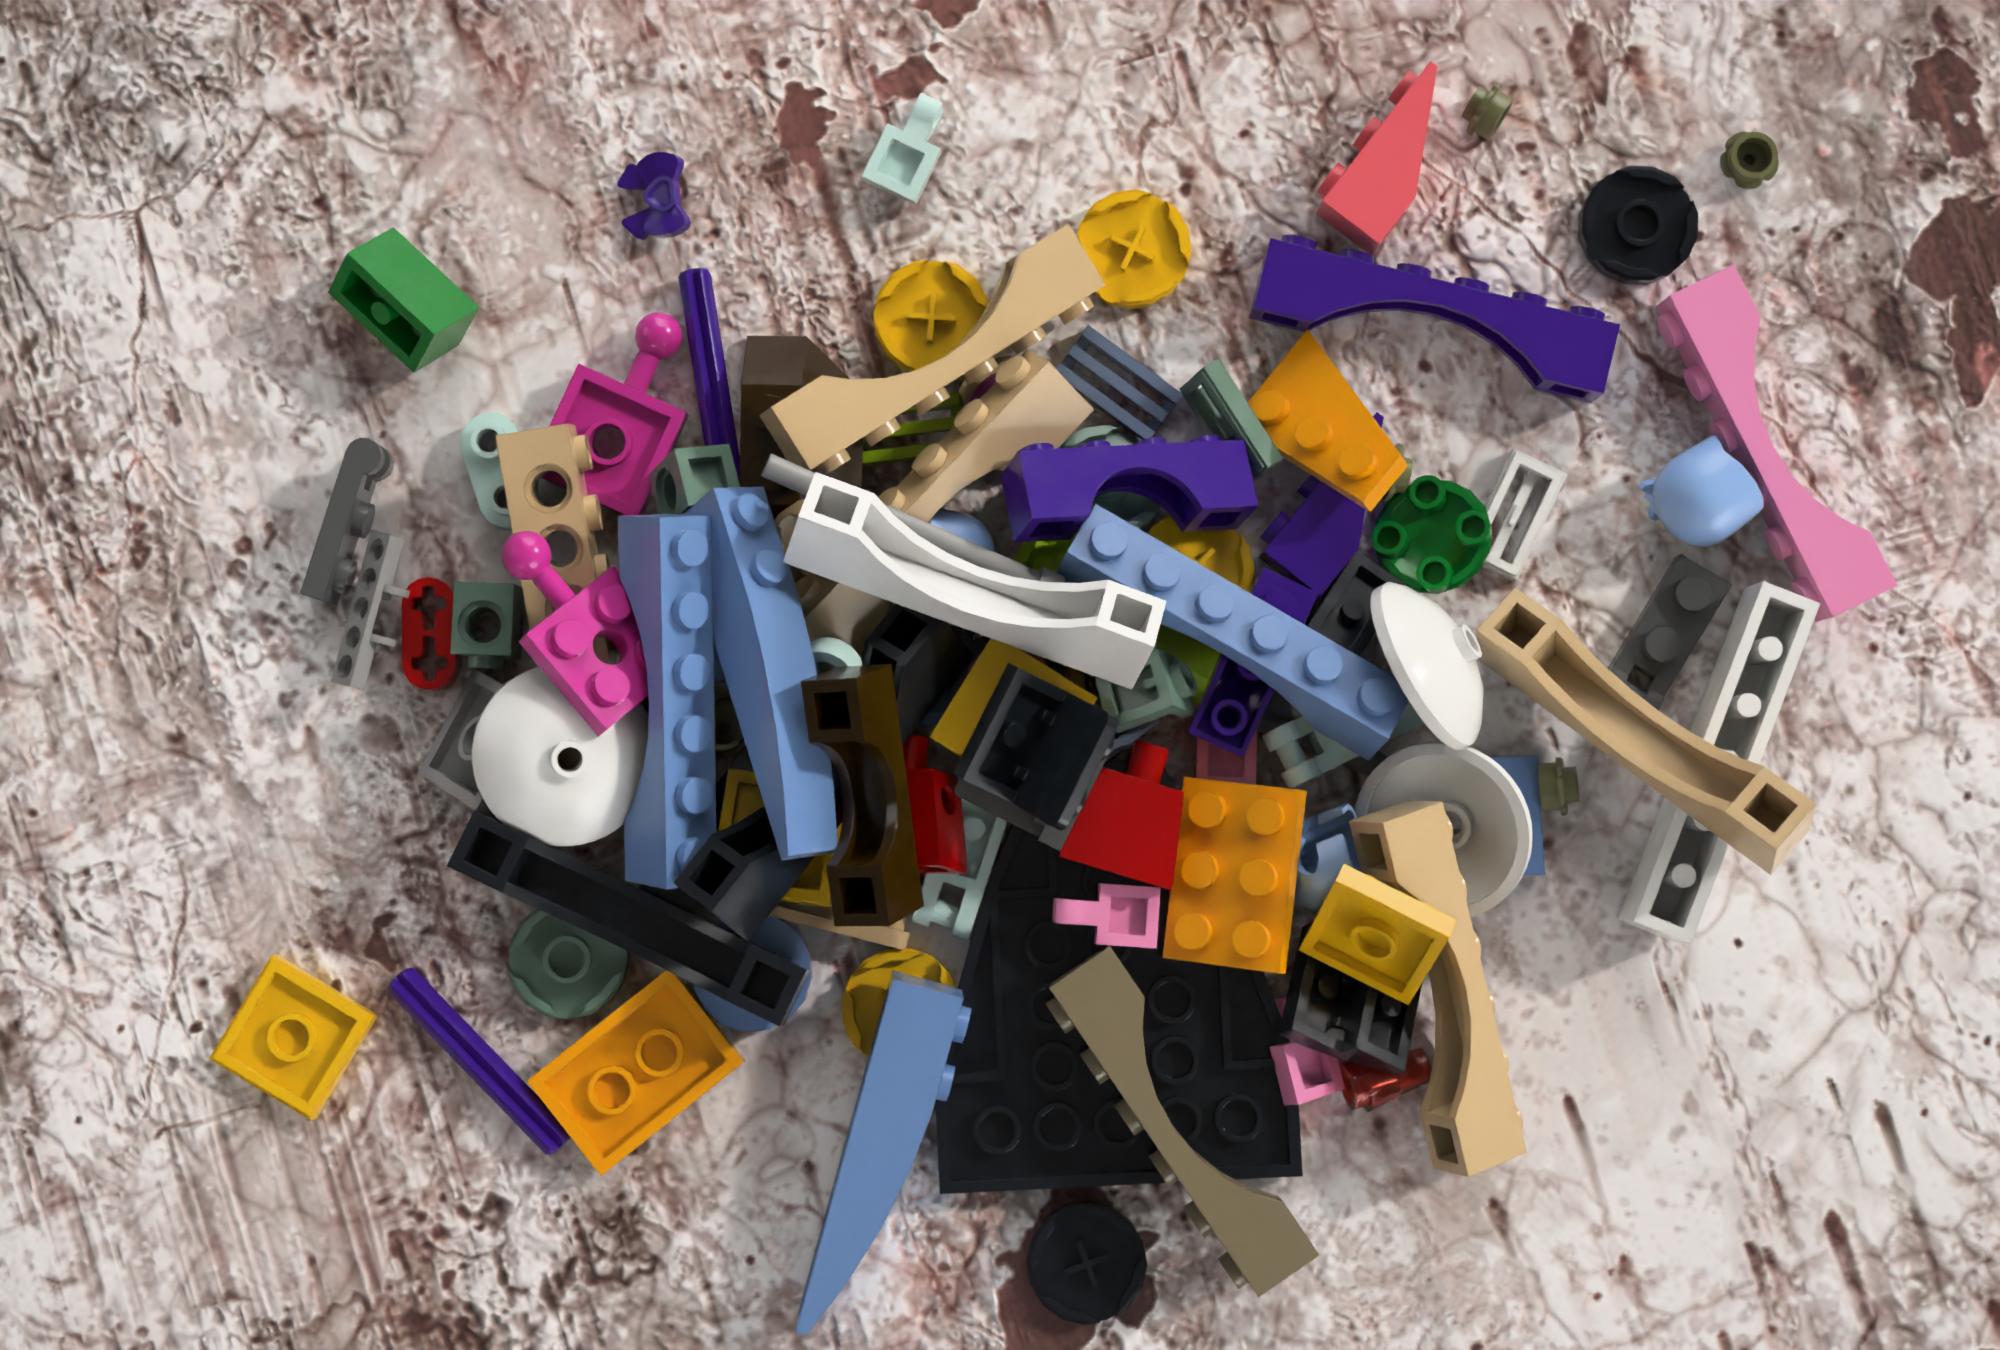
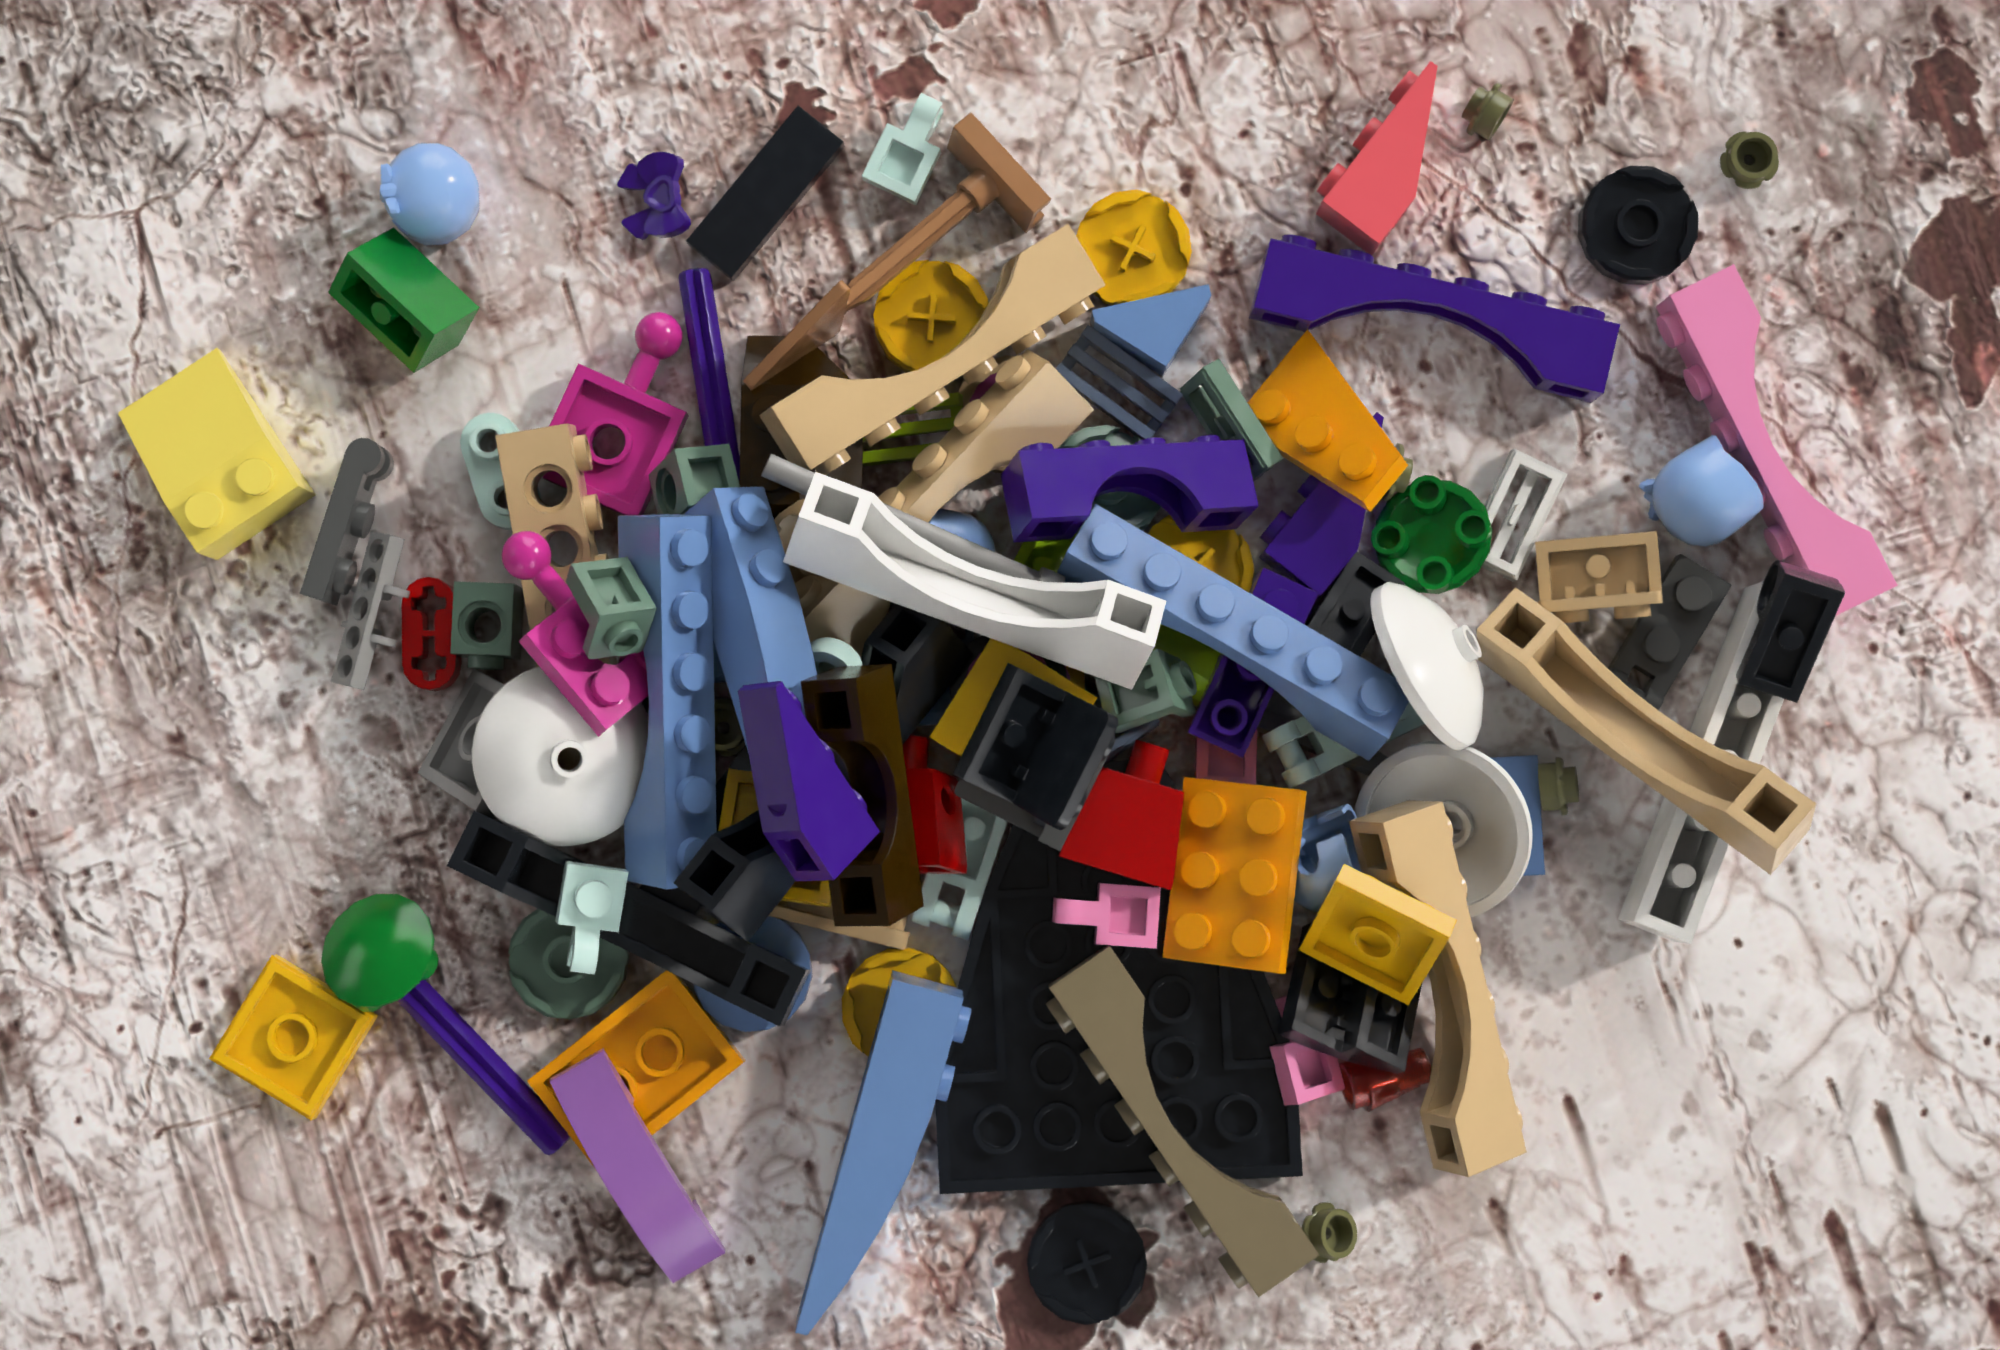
none -> light yellow slope [118,348,316,560]
none -> green dish [321,894,439,1012]
none -> light blue helmet [380,143,479,245]
none -> medium lavender slope [550,1048,725,1283]
none -> light aqua plate [555,861,629,975]
none -> sand green bracket [566,557,657,659]
none -> black tile [686,105,845,282]
none -> dark purple slope [738,681,880,881]
none -> medium nougat piece [743,112,1051,390]
none -> medium blue slope [1090,284,1211,376]
none -> olive plate [1302,1202,1357,1263]
none -> tan bracket [1535,531,1663,623]
none -> black plate [1736,560,1845,703]

